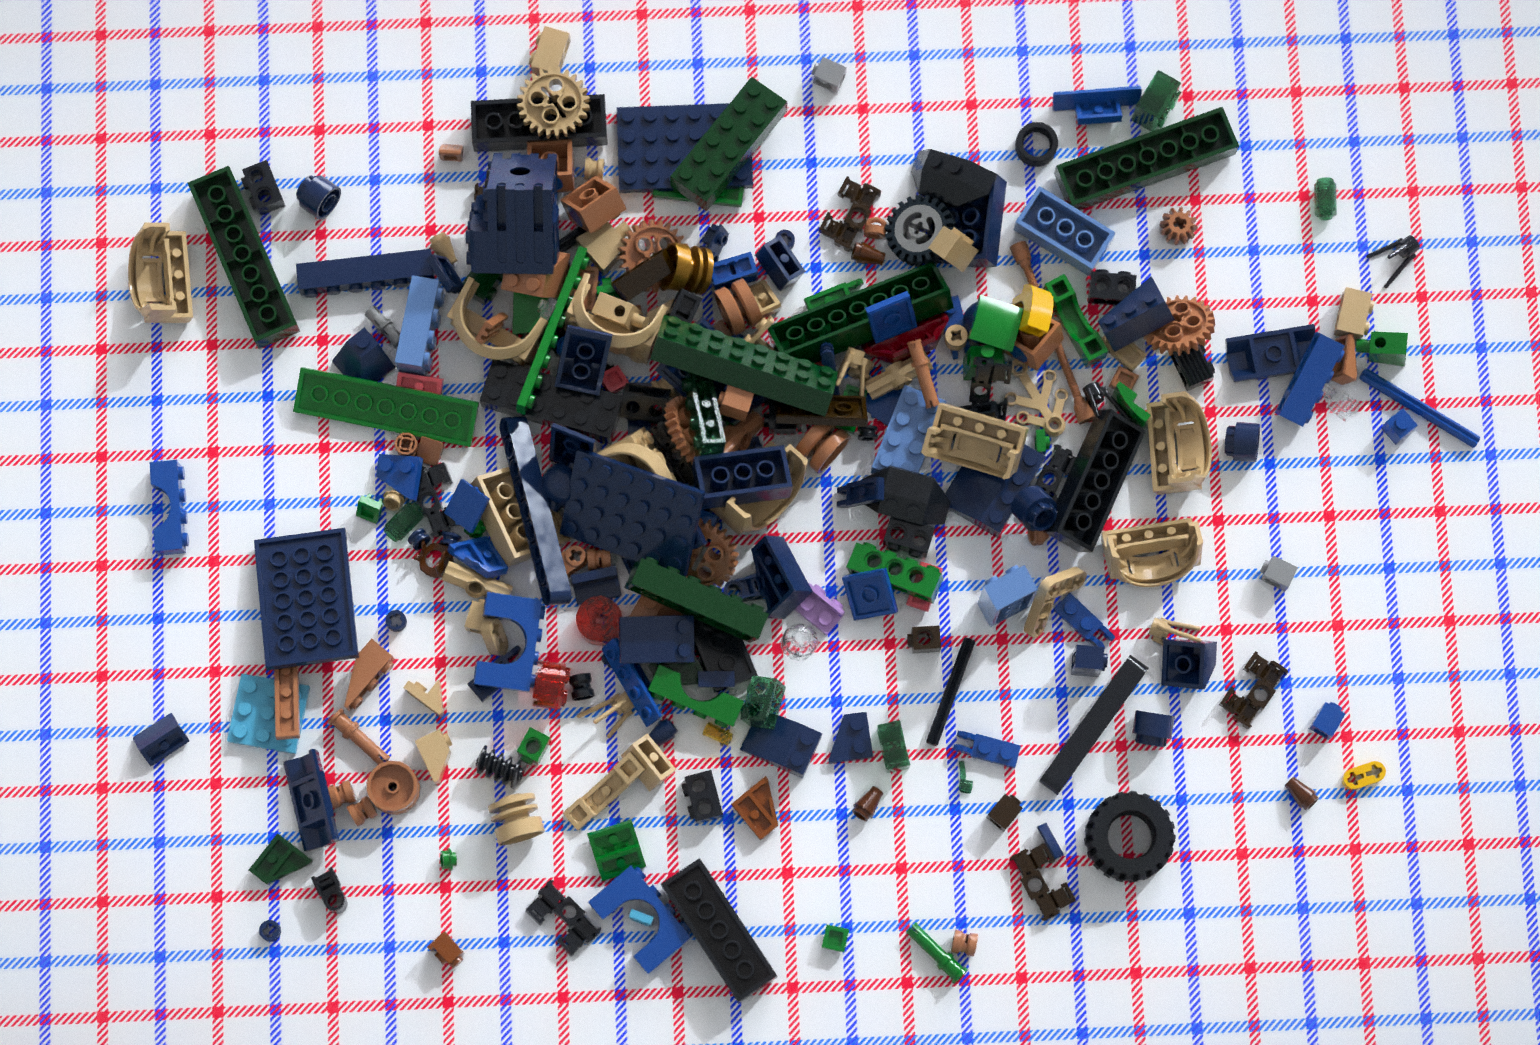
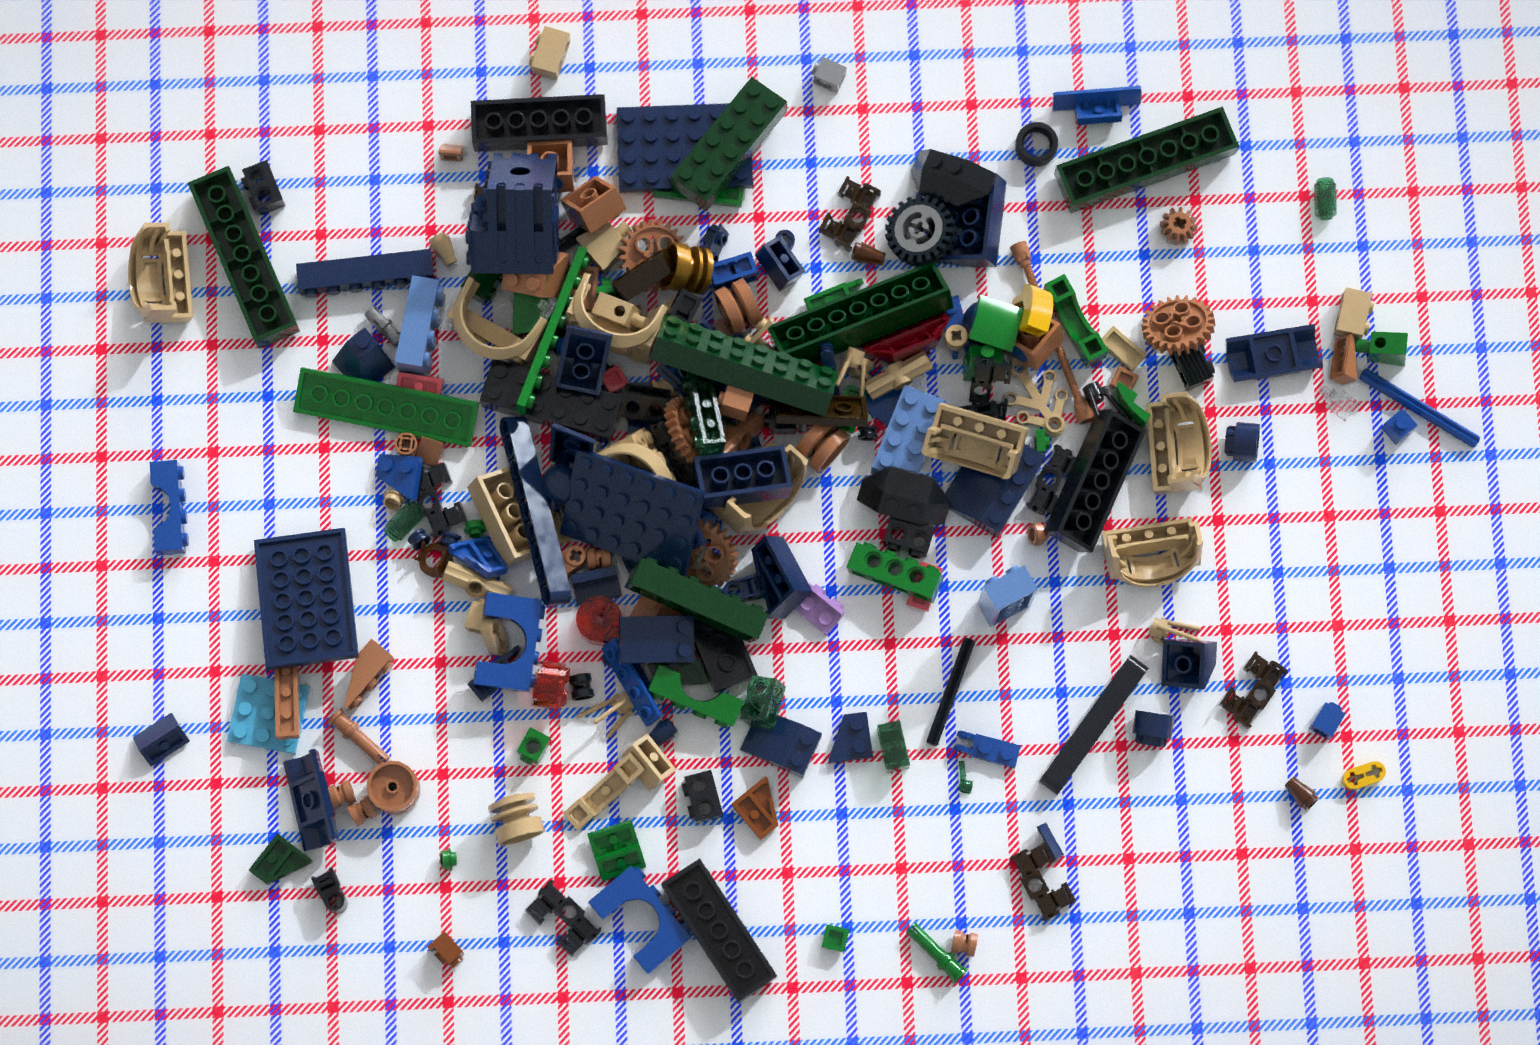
dark blue bush [259,920,281,942] -> none
dark blue piece [296,175,341,220] -> none
green tile [356,493,383,524] -> none
dark blue bush [385,610,407,632] -> none
tan slope [403,680,444,718] -> none
tan slope [415,729,453,785] -> none
dark blue tile [427,254,464,294] -> none
blue piece [444,479,490,533] -> none
nougat tile [475,312,509,344] -> none
black piece [475,745,527,789] -> none
tan gear [517,67,590,139] -> none
tan wheel [584,157,604,180] -> none
medium azure tile [629,909,654,927] -> none
dark blue window [698,670,735,688] -> none
clear yellow pin [702,722,734,747] -> none
tan slope [749,279,782,318] -> none
clear helmet [780,623,818,661] -> none
dark blue hinge [837,477,884,508] -> none
blue tile [842,568,898,621] -> none
reddish brown cone [852,786,883,822] -> none
nougat tile [864,217,887,239] -> none
blue tile [865,291,918,344] -> none
nougat pin [907,339,940,409] -> none
dark brown brick [907,625,941,654] -> none
tan brick [928,226,979,272] -> none
dark brown brick [986,794,1023,832] -> none
dark blue piece [1011,486,1057,531] -> none
medium blue brick [1013,186,1116,276] -> none
tan beam [1024,566,1087,638] -> none
blue hinge [1054,592,1115,649] -> none
dark blue brick [1071,645,1108,677] -> none
black tyre [1084,791,1176,883] -> none
black brick [1088,269,1137,306] -> none
dark blue wedge [1098,276,1175,352] -> none
clear green brick [1131,69,1182,132] -> none
light grey brick [1260,555,1298,591] -> none
blue brick [1274,332,1345,427] -> none
black plant [1366,235,1420,288] -> none

